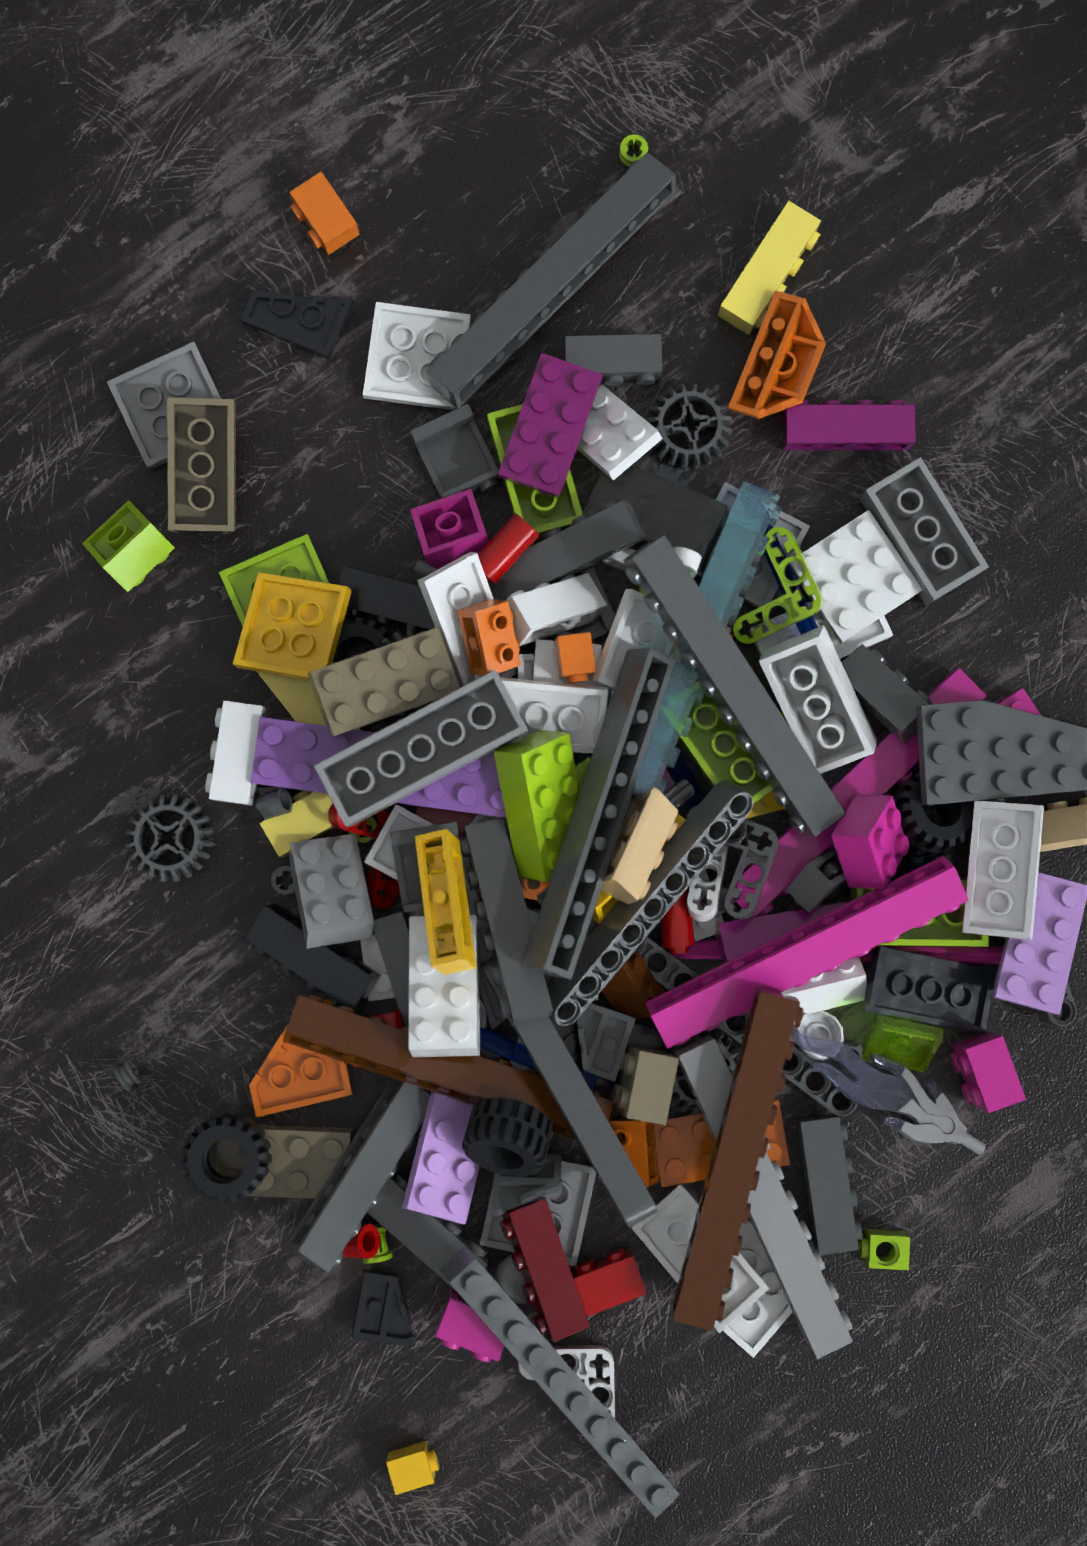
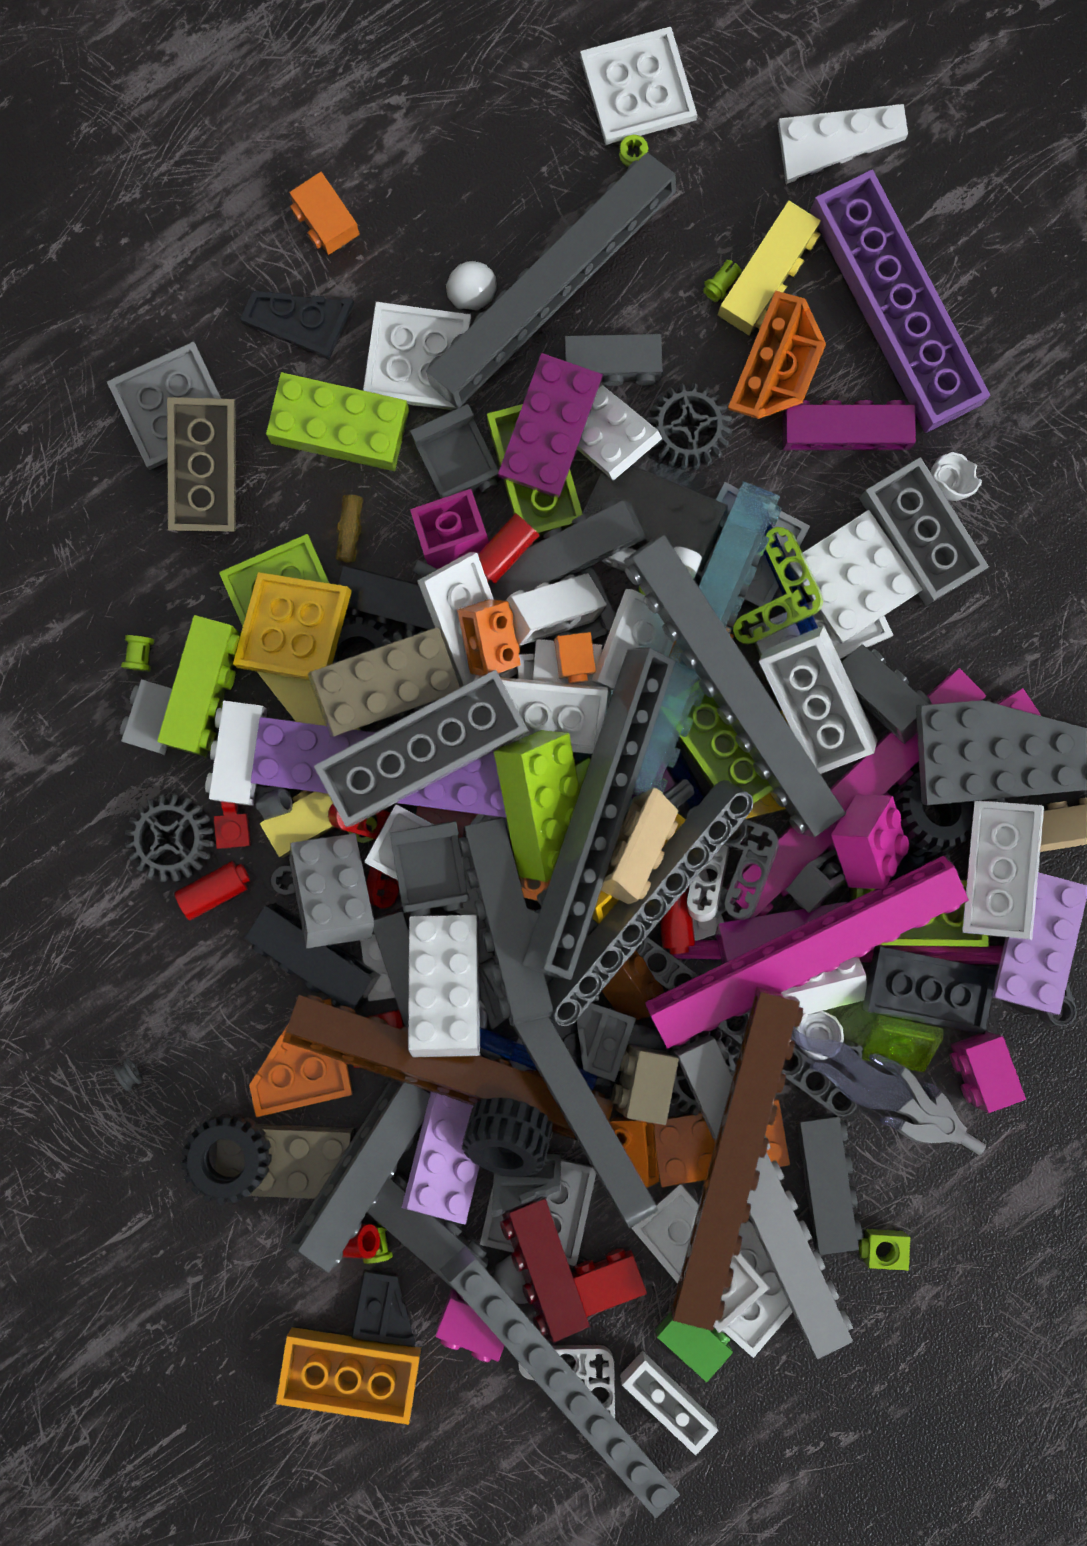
lime slope [82,500,175,592] -> none
yellow brick [386,1441,439,1495] -> none
yellow brick [415,829,477,975] -> none
none -> light grey brick [120,679,172,755]
none -> lime bush [121,635,154,672]
none -> lime brick [157,615,241,757]
none -> red brick [174,861,250,921]
none -> red plate [214,802,251,849]
none -> lime brick [266,372,409,471]
none -> light orange brick [276,1327,422,1425]
none -> clear yellow pin [335,495,363,562]
none -> white hair [446,261,497,311]
none -> white plate [580,27,697,145]
none -> white brick [620,1351,719,1455]
none -> bright green brick [655,1312,733,1383]
none -> lime pin [703,260,742,302]
none -> white wing [778,104,908,184]
none -> medium lavender brick [810,169,991,433]
none -> white hair [930,452,982,501]

